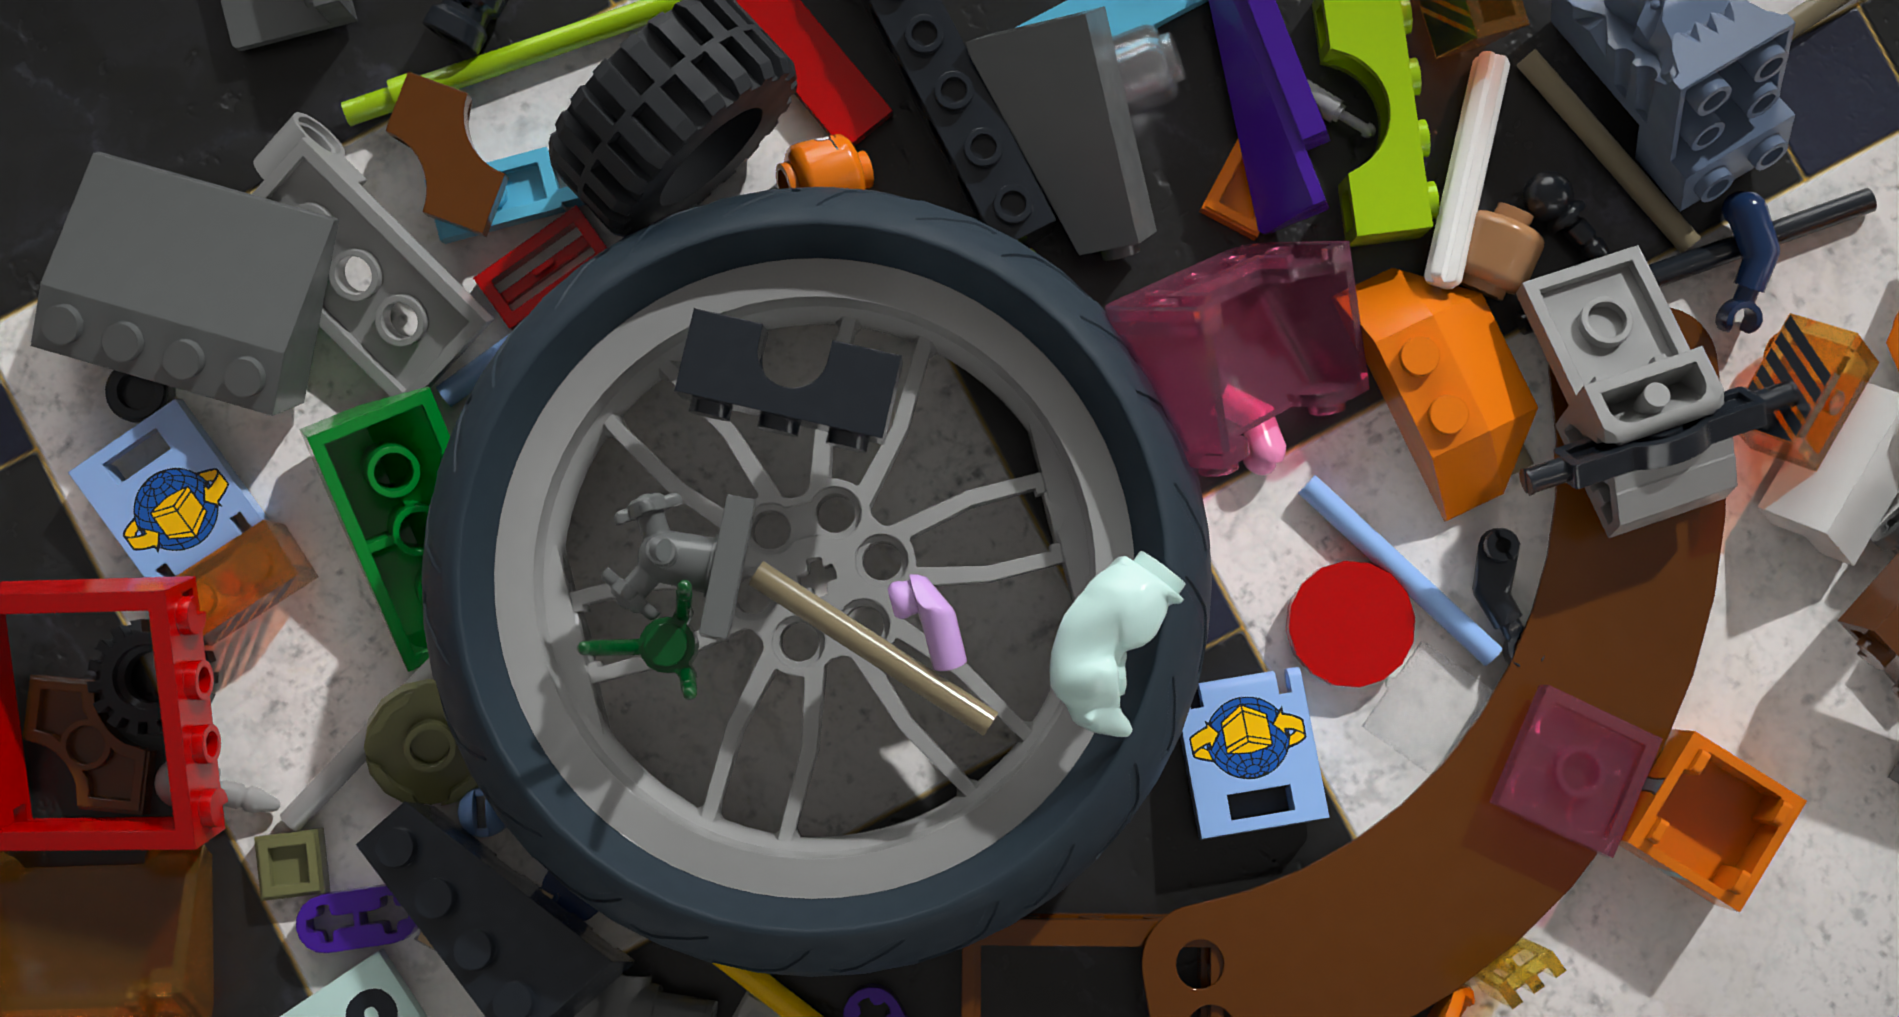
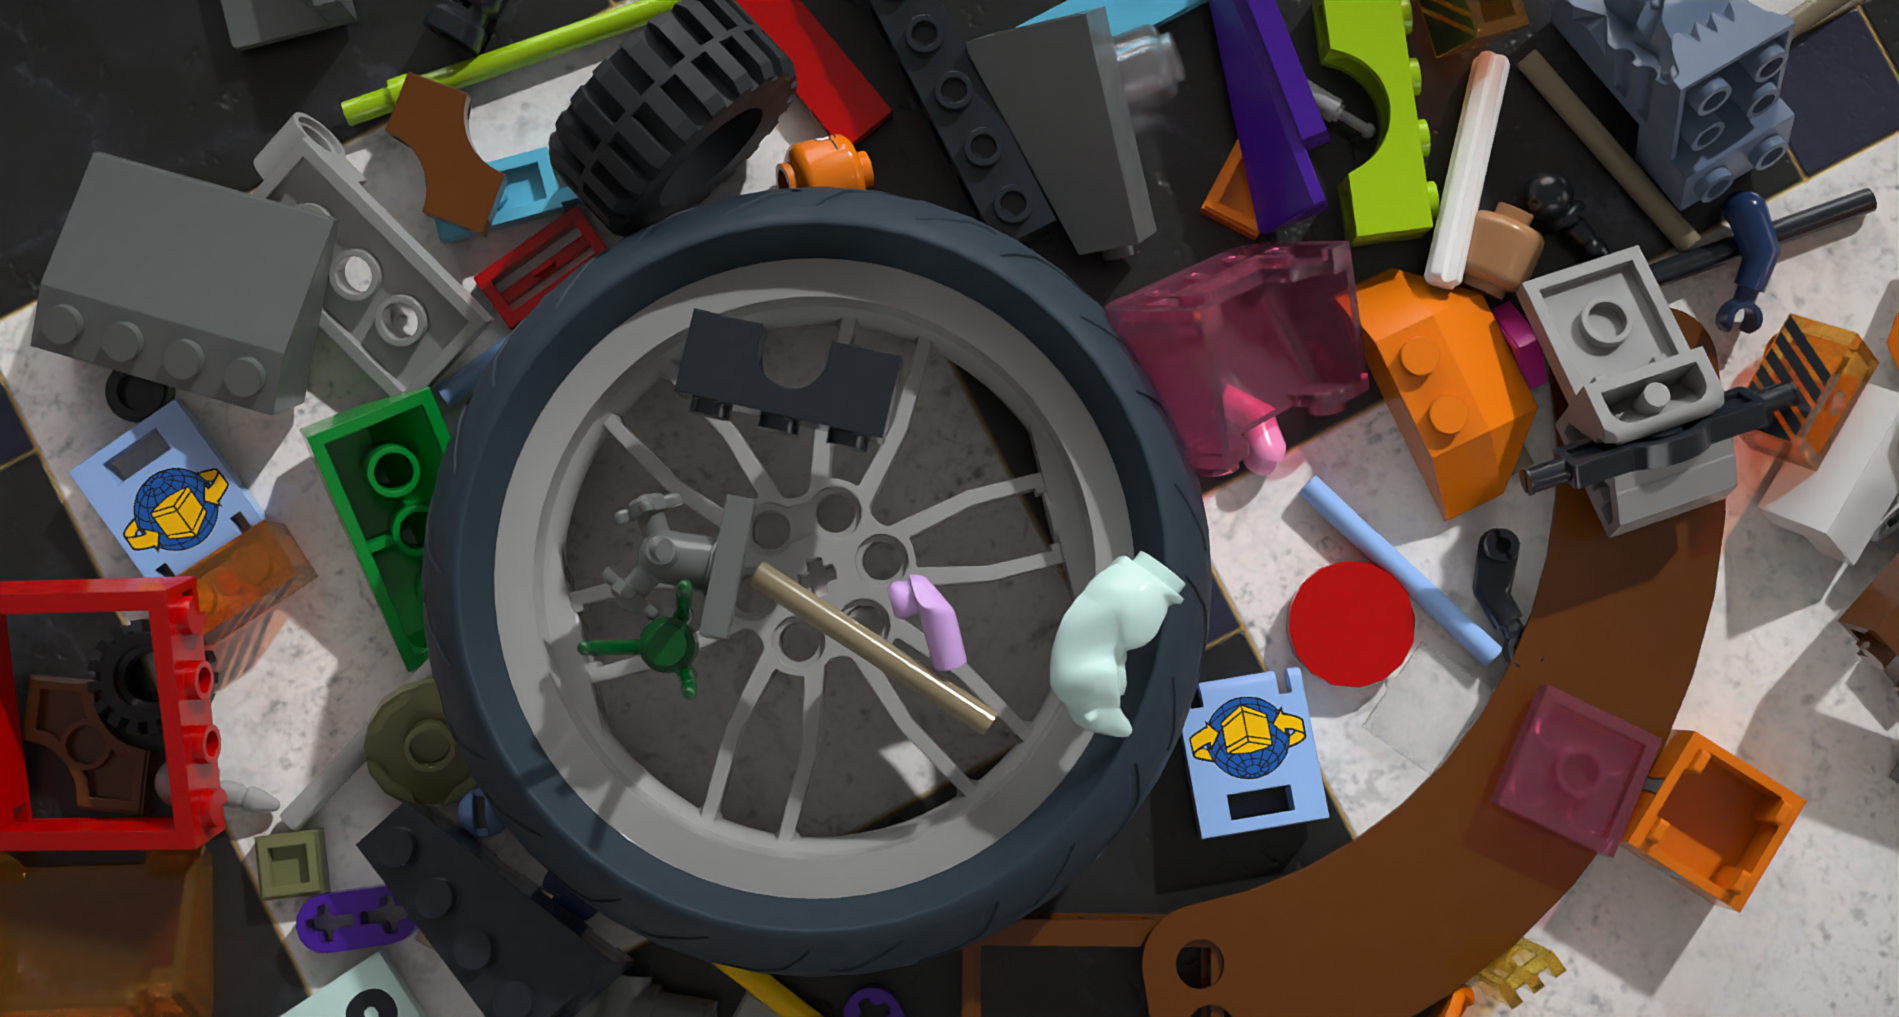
none -> dark pink tile [1491,301,1547,390]

